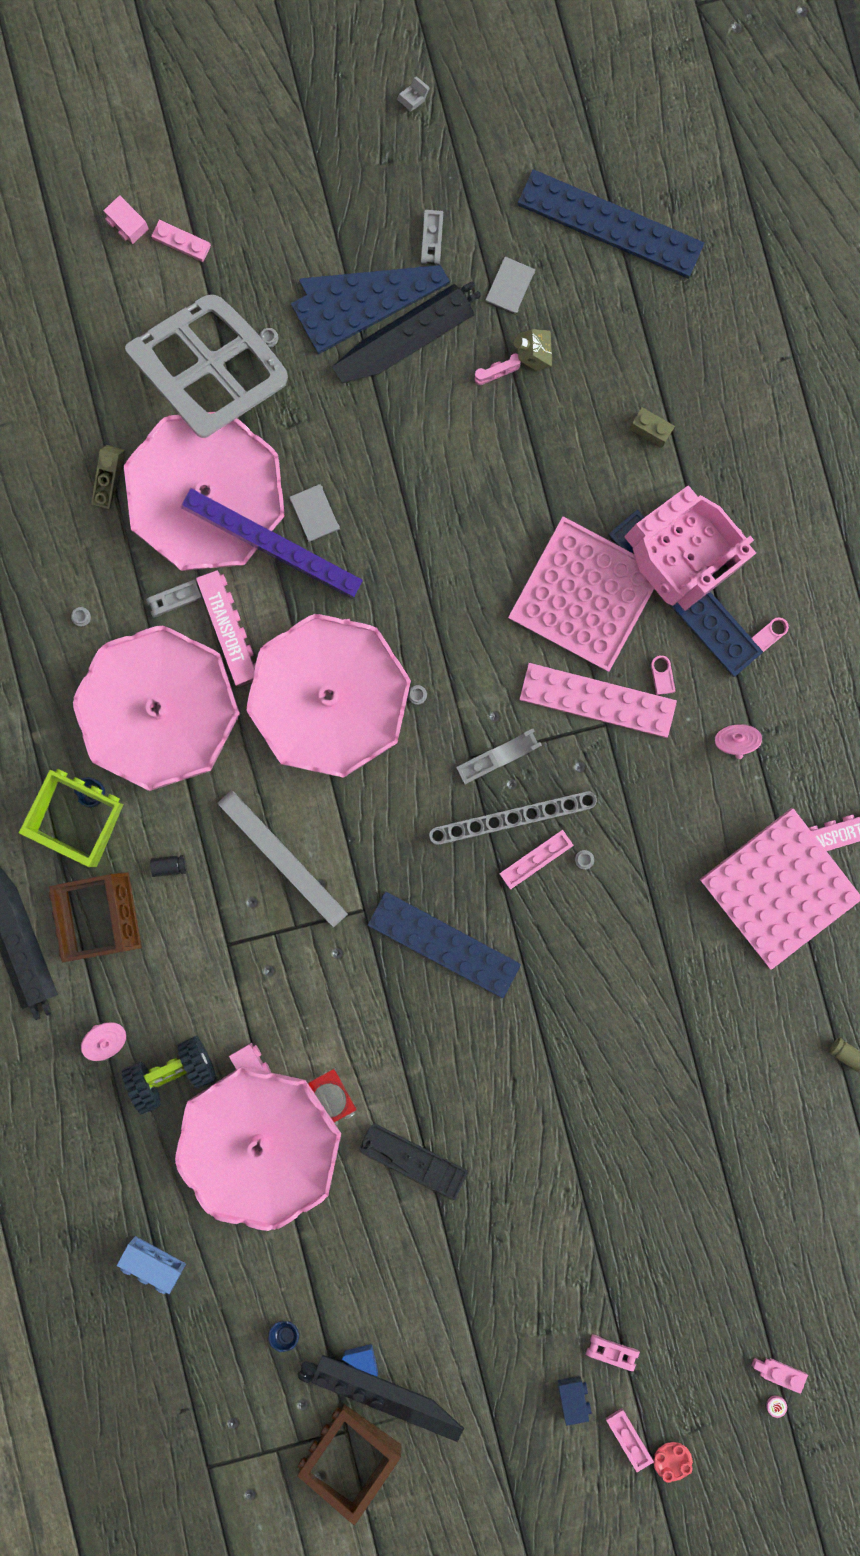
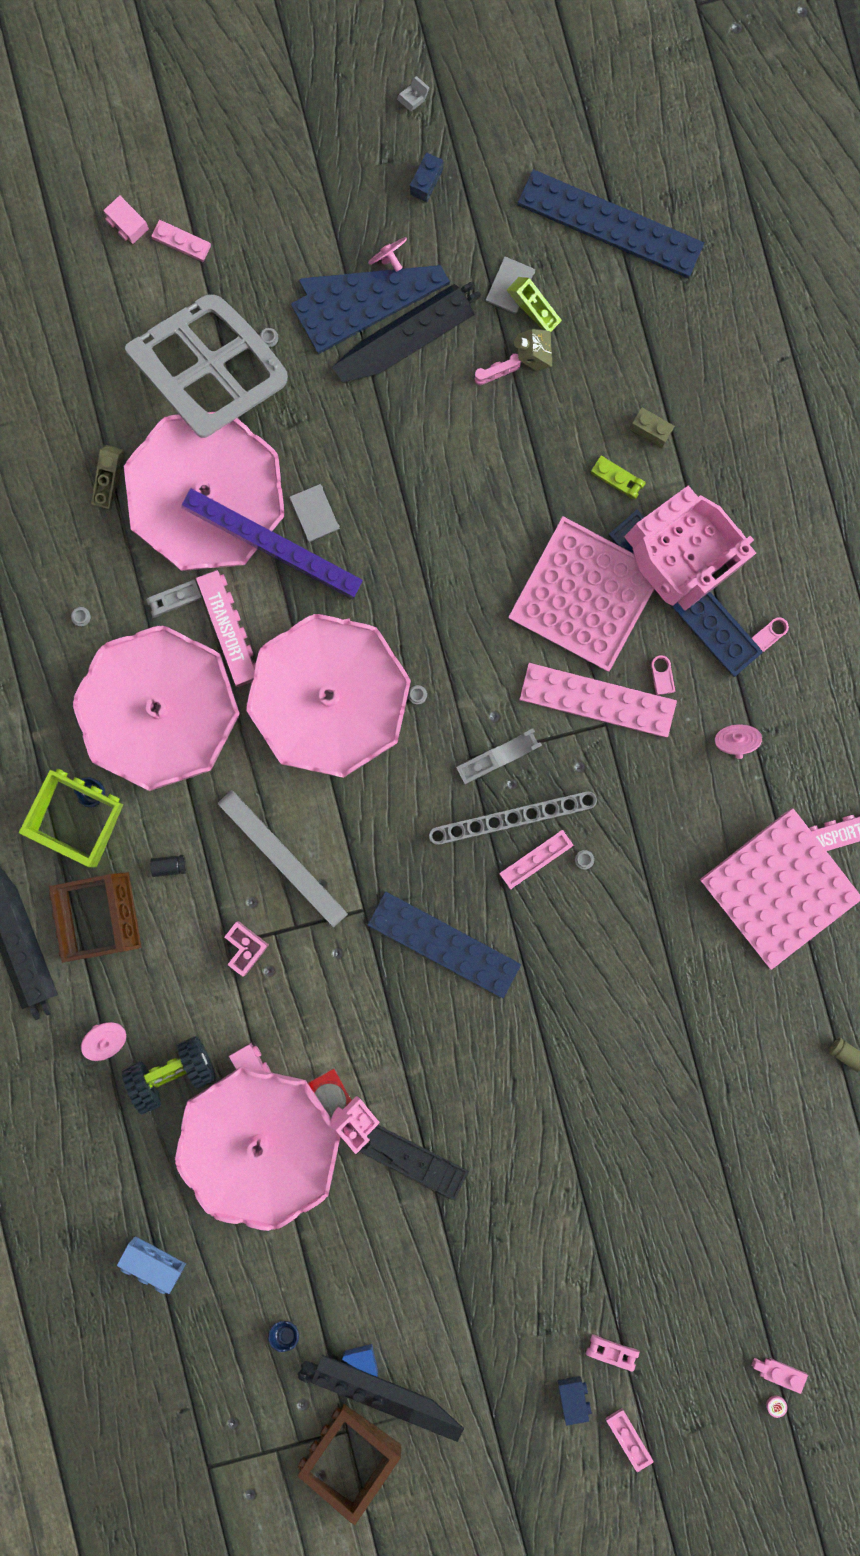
light grey plate [421,210,443,265] -> none
coral dish [653,1442,693,1483] -> none
none -> bright pink brick [225,921,269,977]
none -> bright pink brick [331,1096,379,1154]
none -> bright pink shield [368,237,407,272]
none -> dark blue brick [410,152,443,202]
none -> lime slope [507,277,562,332]
none -> lime plate [591,456,646,500]

